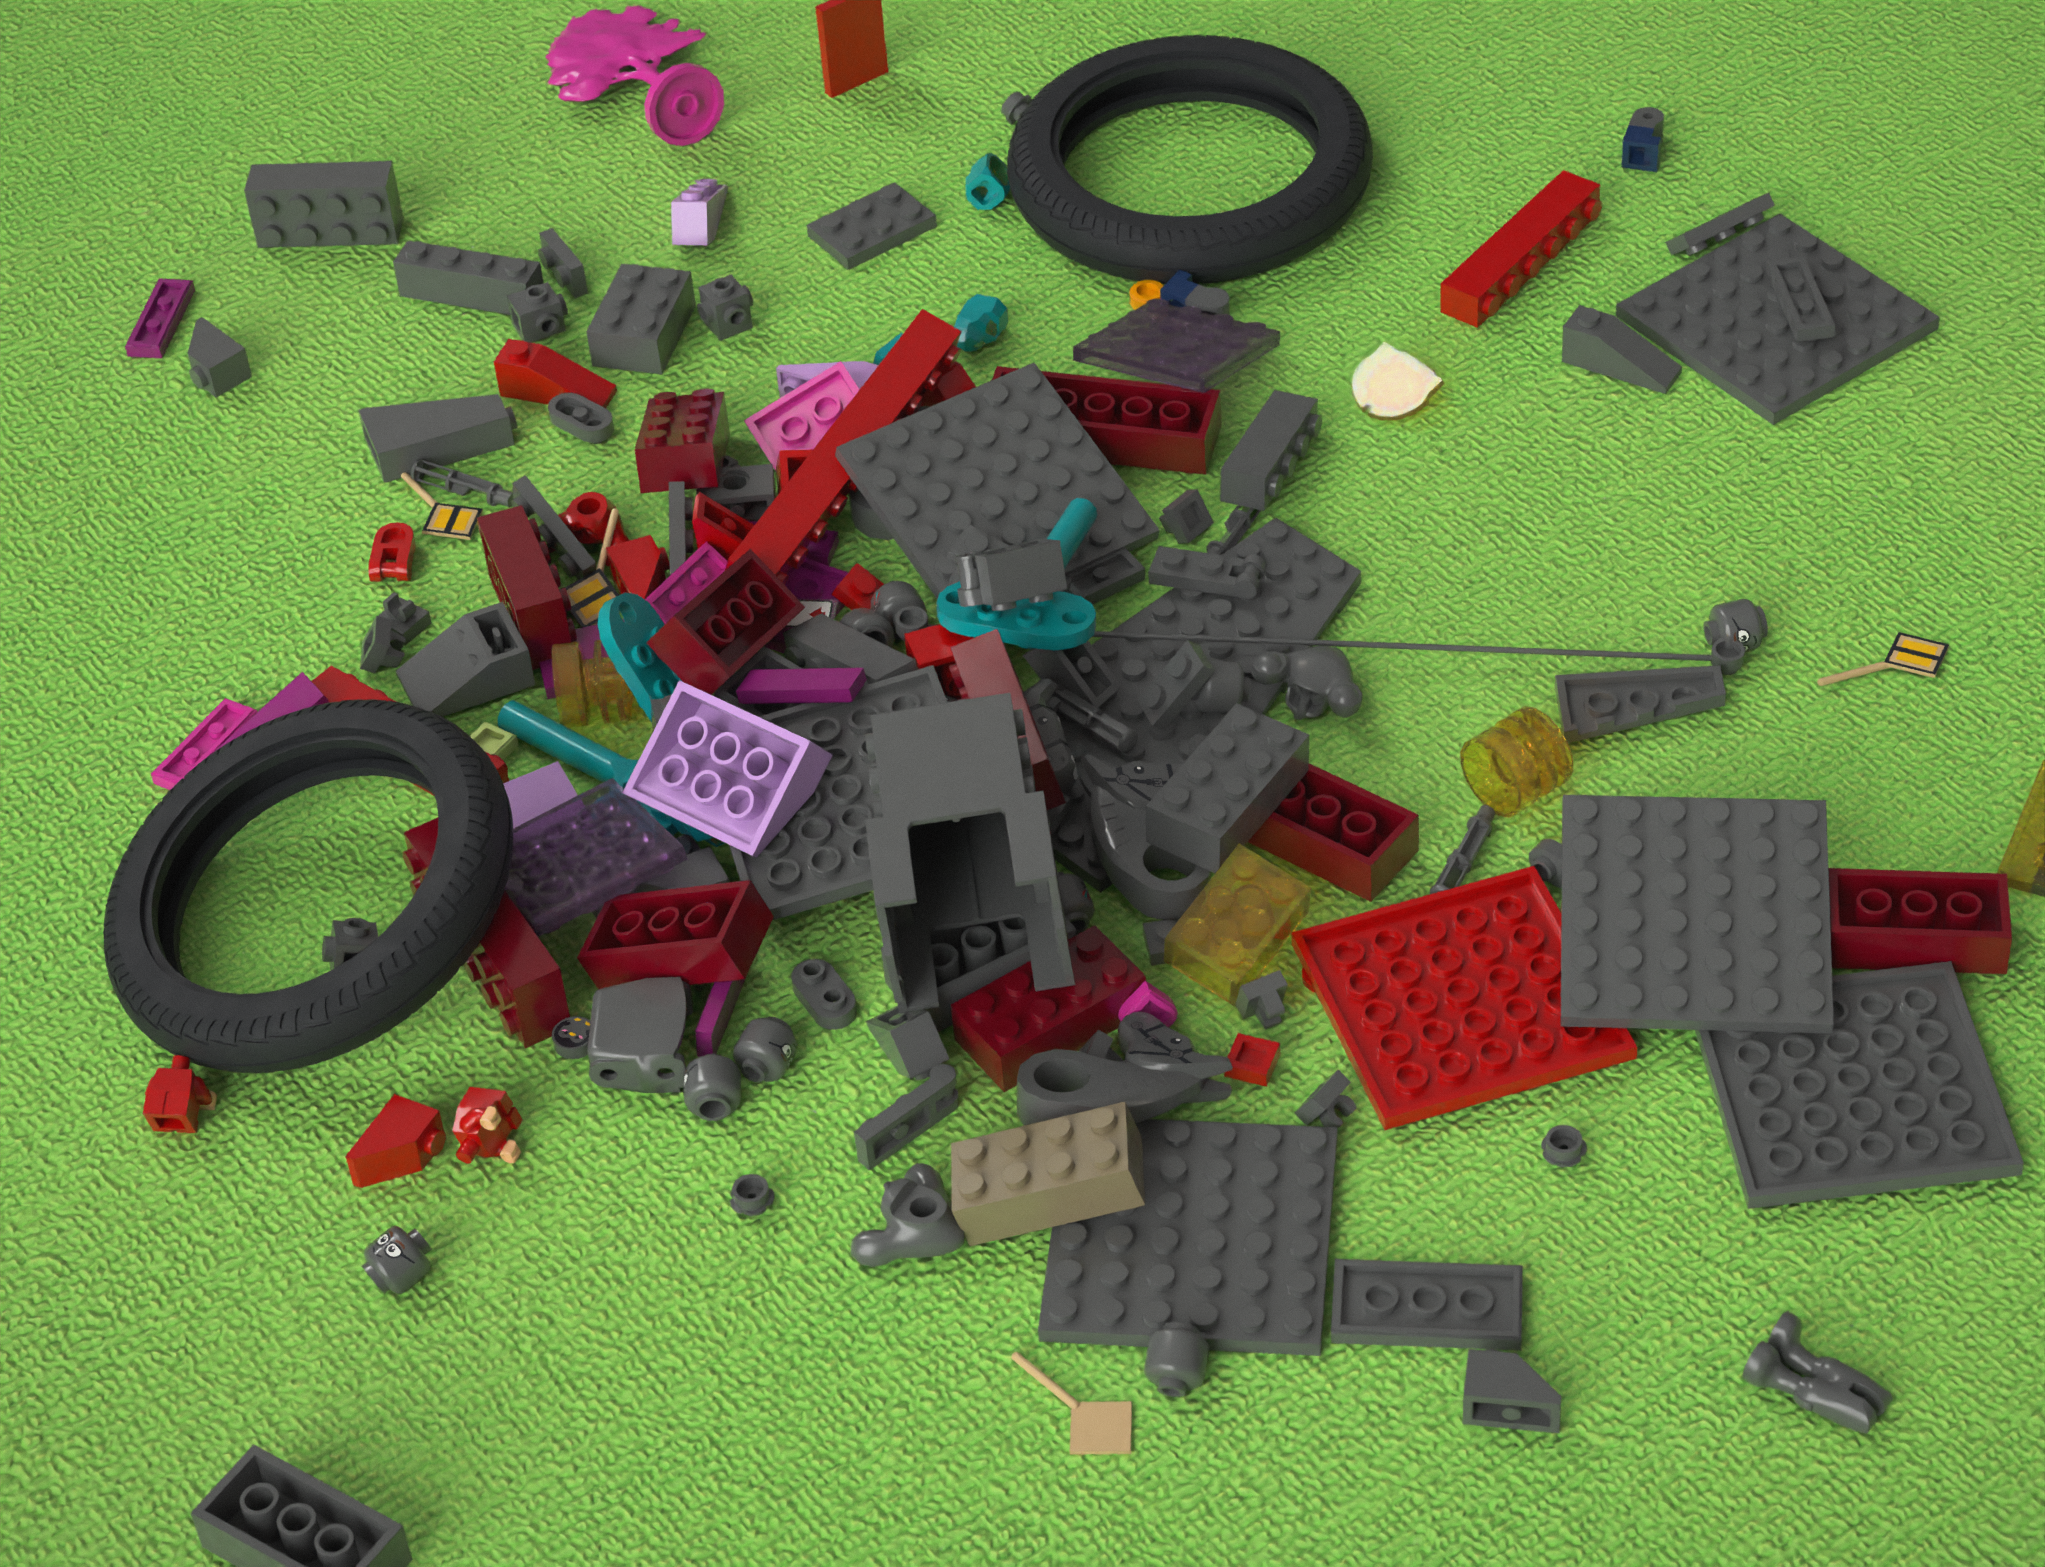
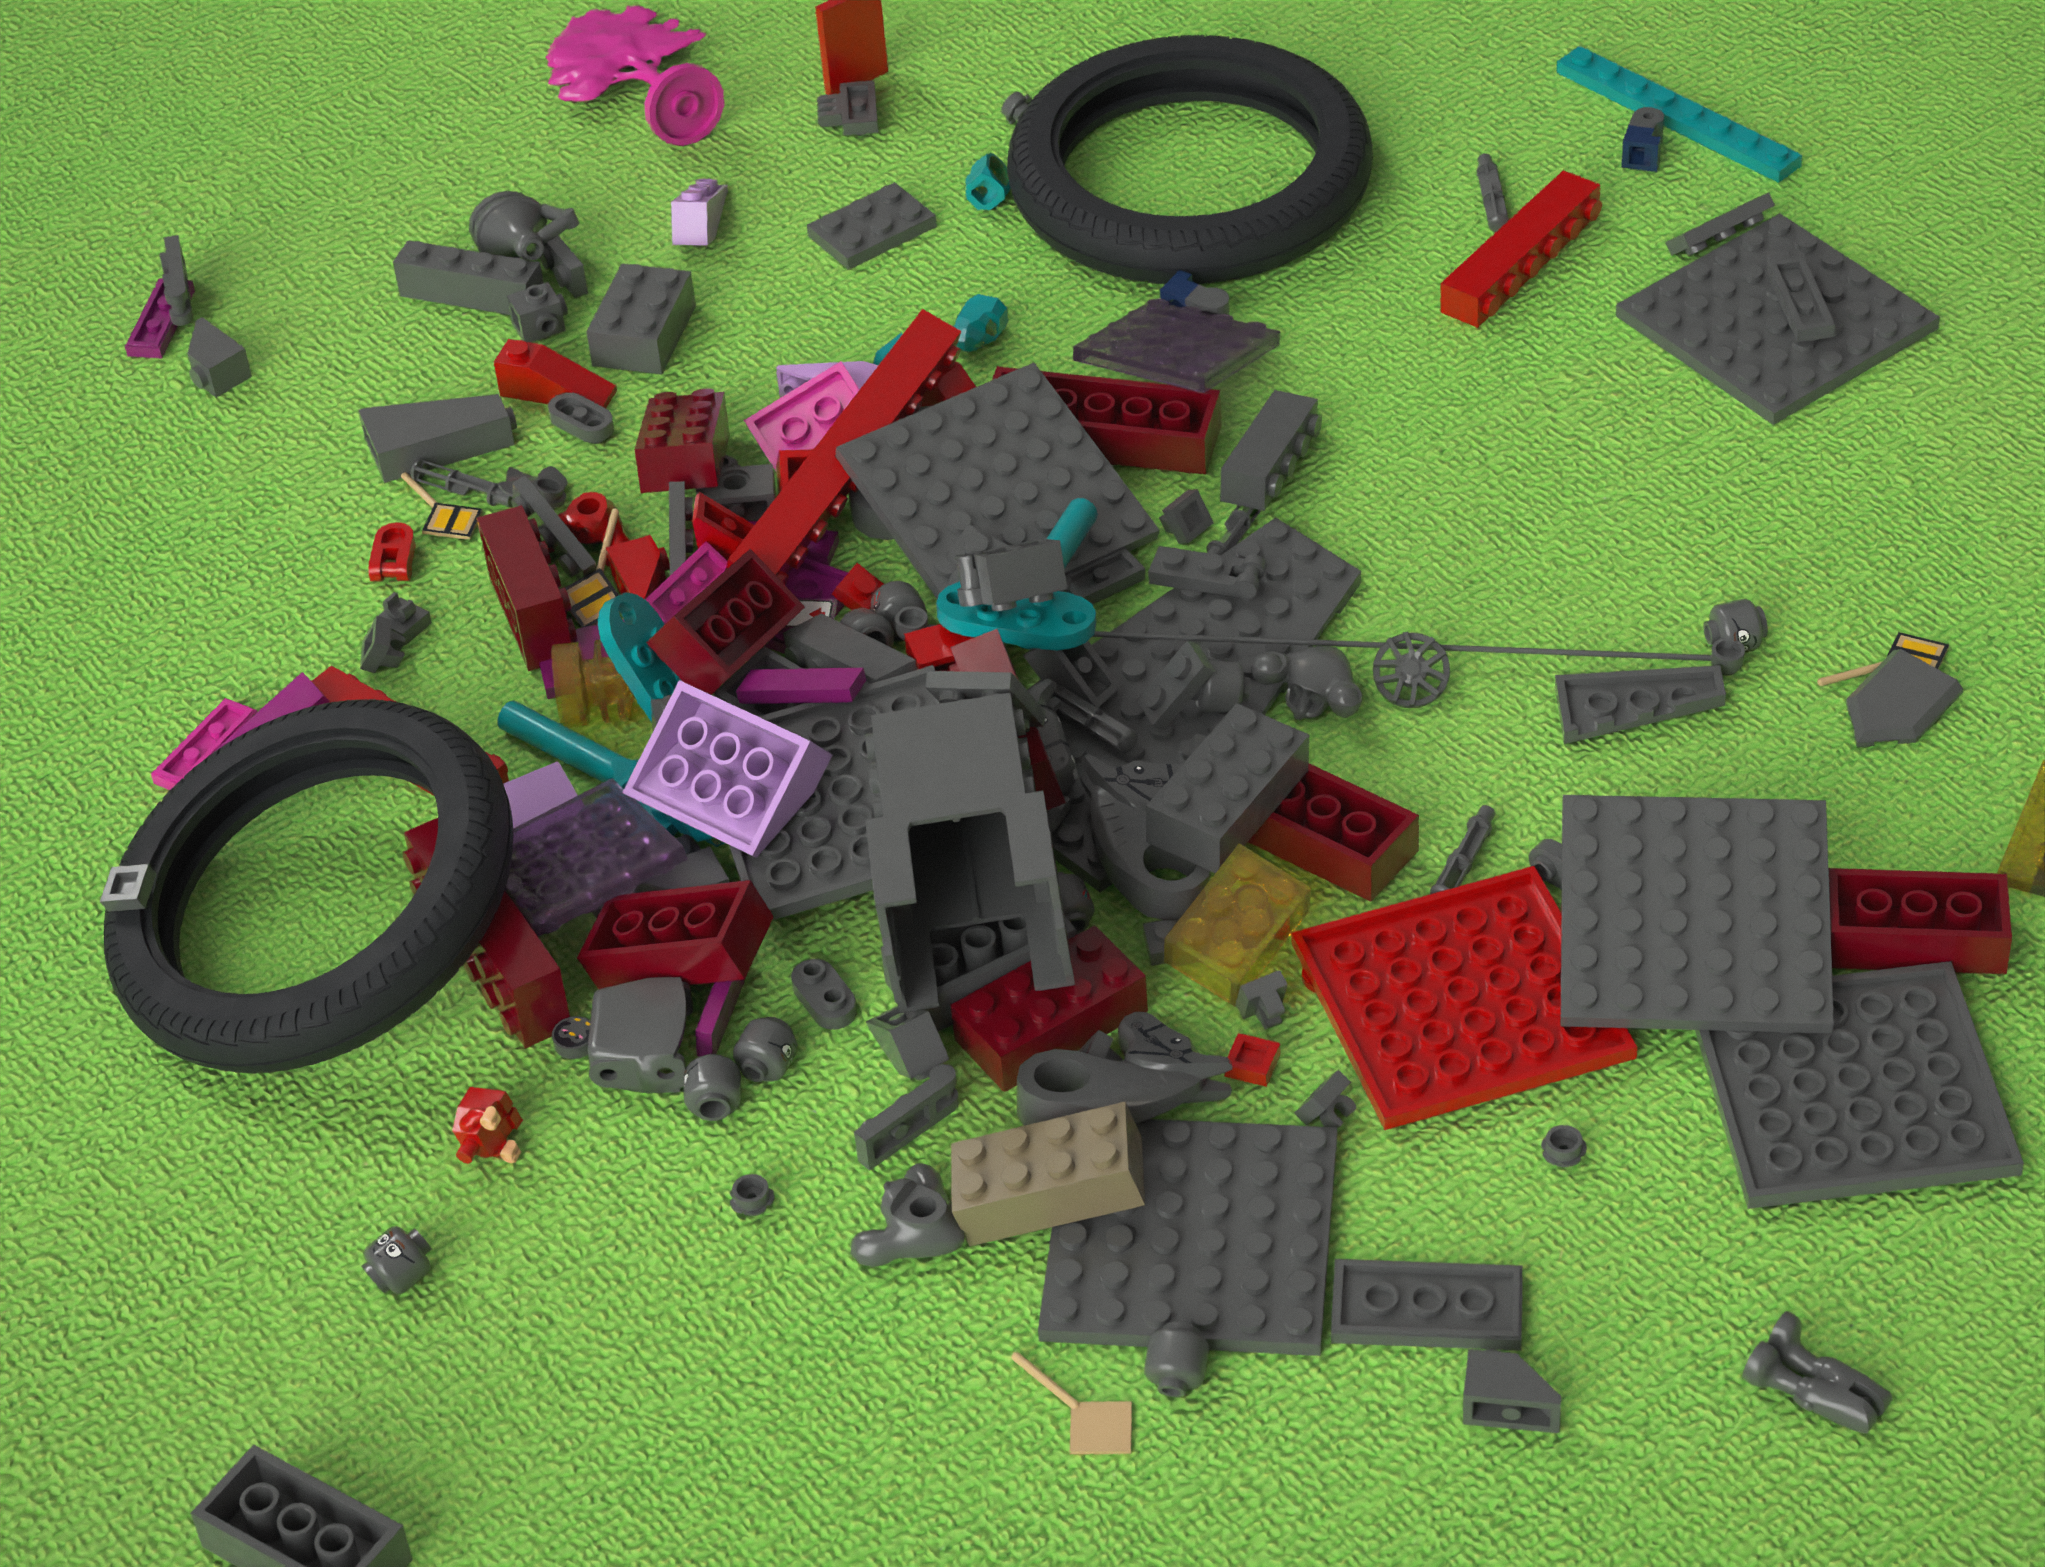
red piece [143,1055,217,1133] -> none
dark grey brick [244,161,404,248] -> none
dark grey brick [322,918,378,971] -> none
red slope [345,1094,446,1188] -> none
dark grey slope [396,602,535,717] -> none
yellowish green tile [470,722,519,761] -> none
dark grey brick [697,274,753,341] -> none
dark pink tile [1118,981,1178,1027] -> none
light orange tile [1129,280,1164,313] -> none
clear yellow piece [1351,341,1444,420] -> none
clear yellow wheel [1460,706,1573,818] -> none
dark grey slope [1562,305,1682,394] -> none
none -> dark grey plate [100,864,156,912]
none -> dark grey plate [160,235,193,326]
none -> dark grey piece [469,190,579,260]
none -> dark grey plate [498,466,568,510]
none -> dark grey hinge [817,80,878,136]
none -> dark grey plate [925,671,1046,732]
none -> dark grey wheel [1373,632,1450,708]
none -> dark grey piece [1476,154,1509,232]
none -> teal plate [1556,46,1802,183]
none -> dark grey tile [1846,649,1963,748]

